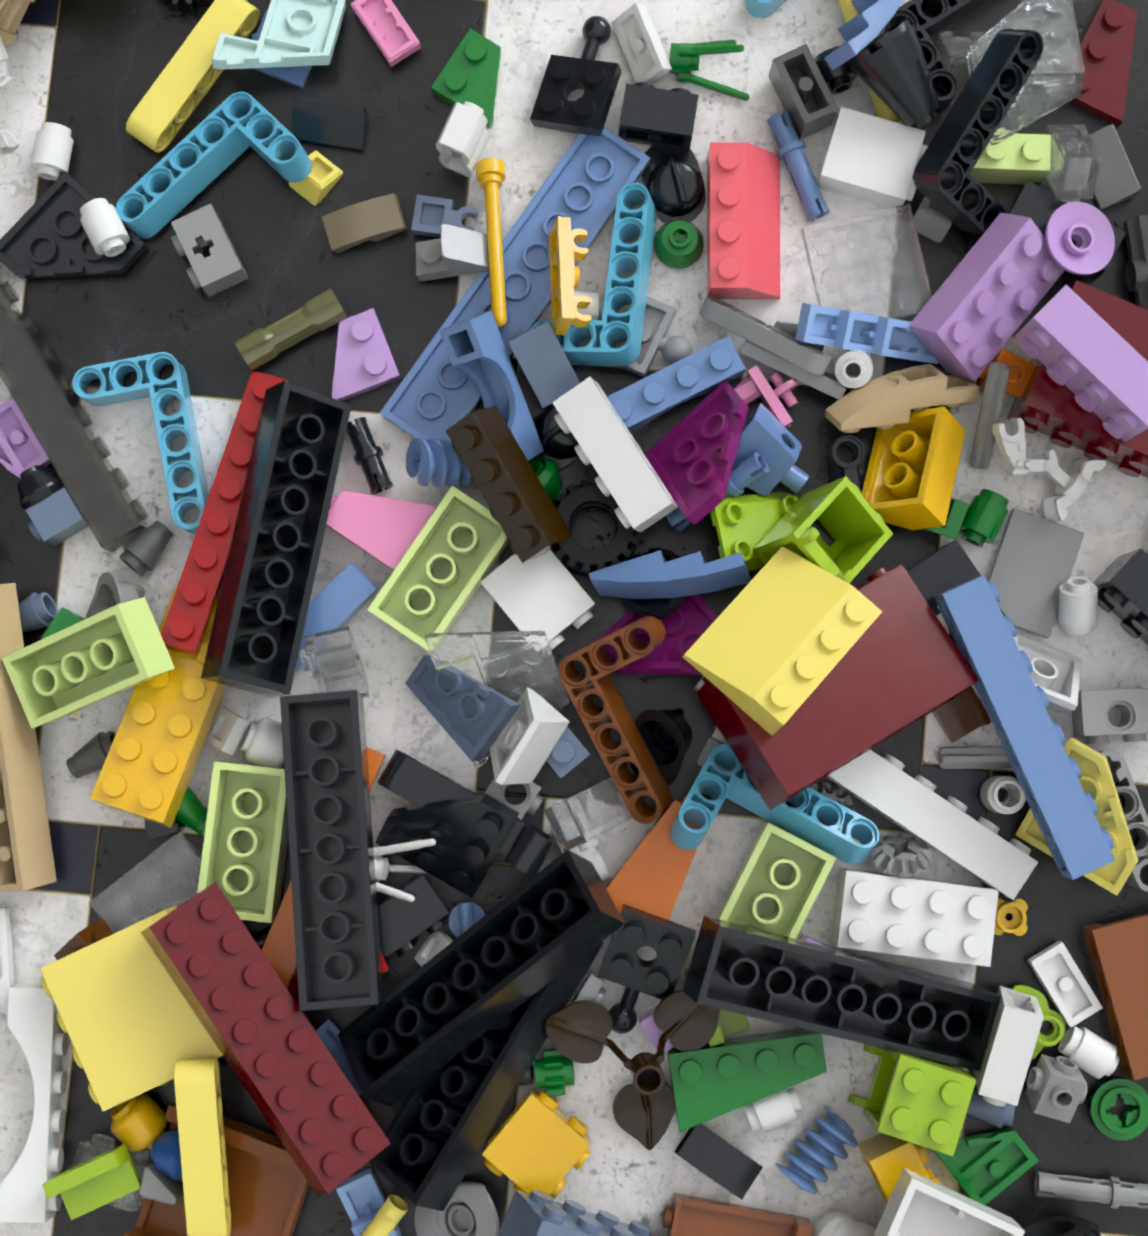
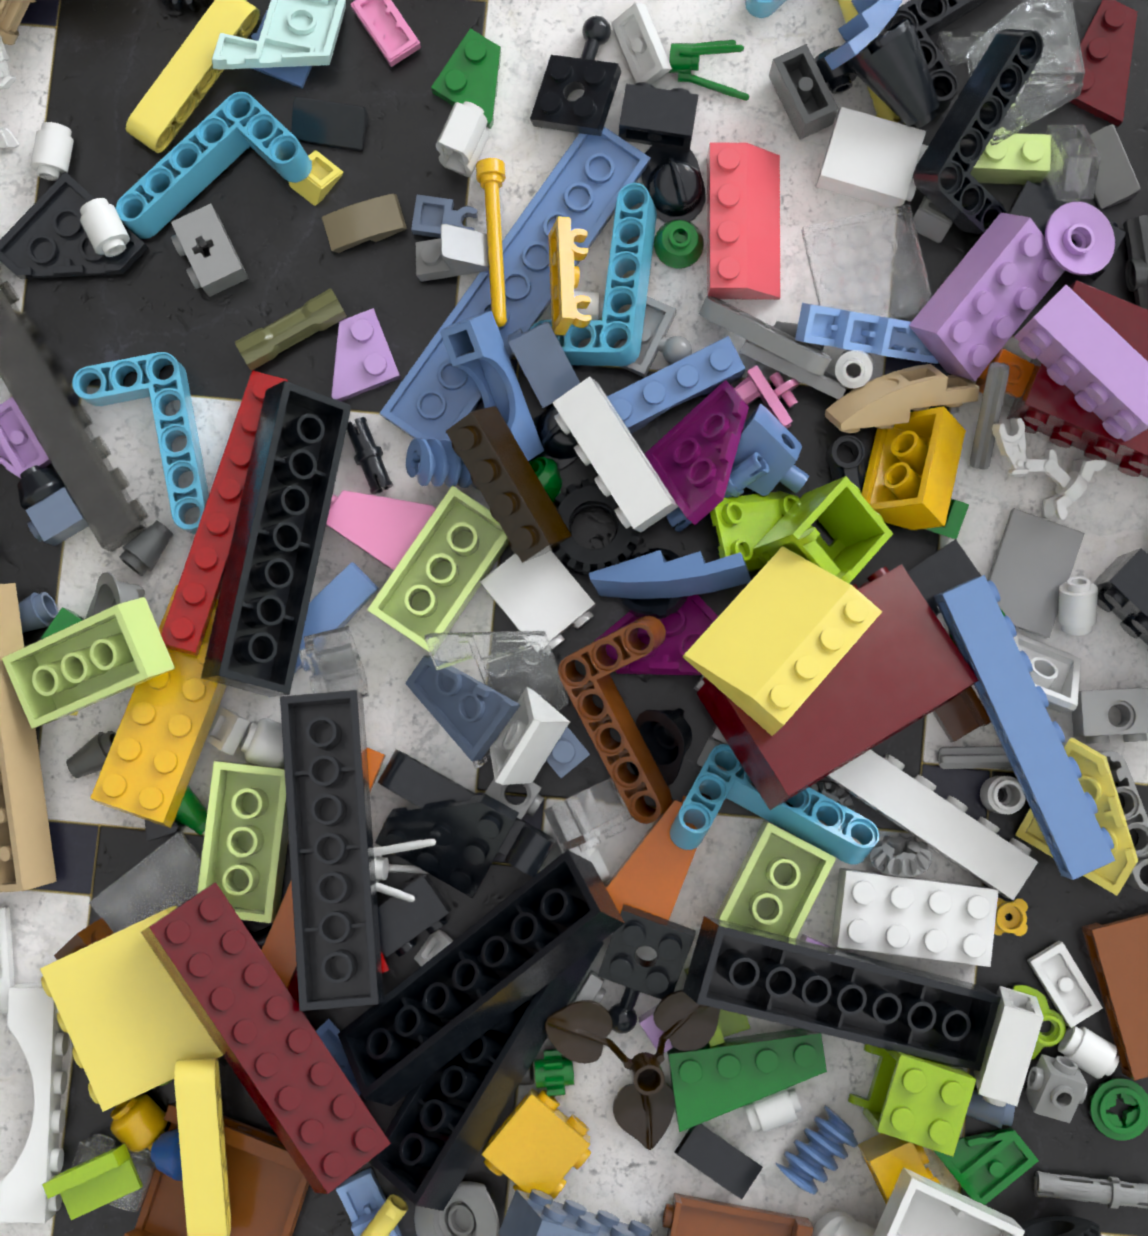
light grey slope [139,1163,184,1205] -> none
medium blue plate [449,902,486,937] -> none
medium blue pin [767,110,830,222] -> none
green brick [960,489,1009,547] -> none

